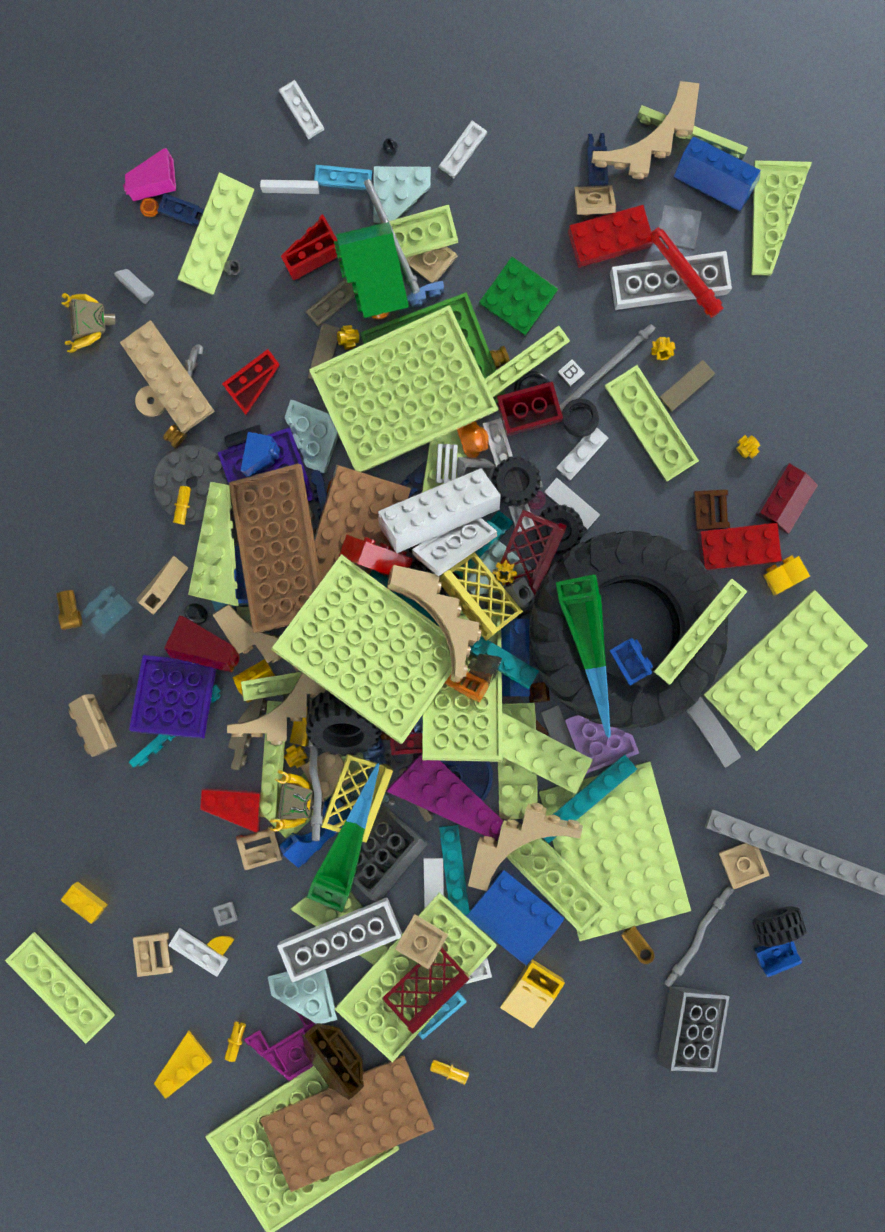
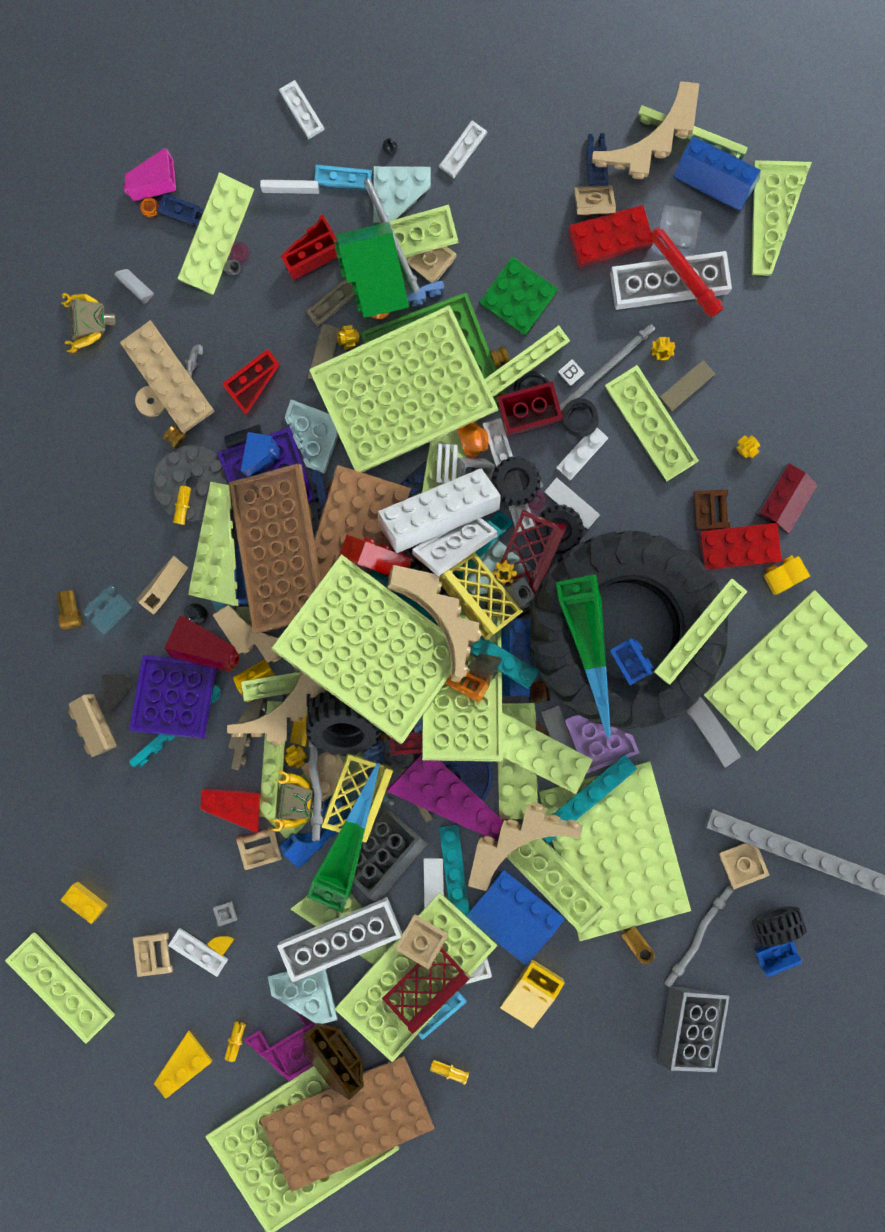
none -> clear pink plate [230,242,250,262]

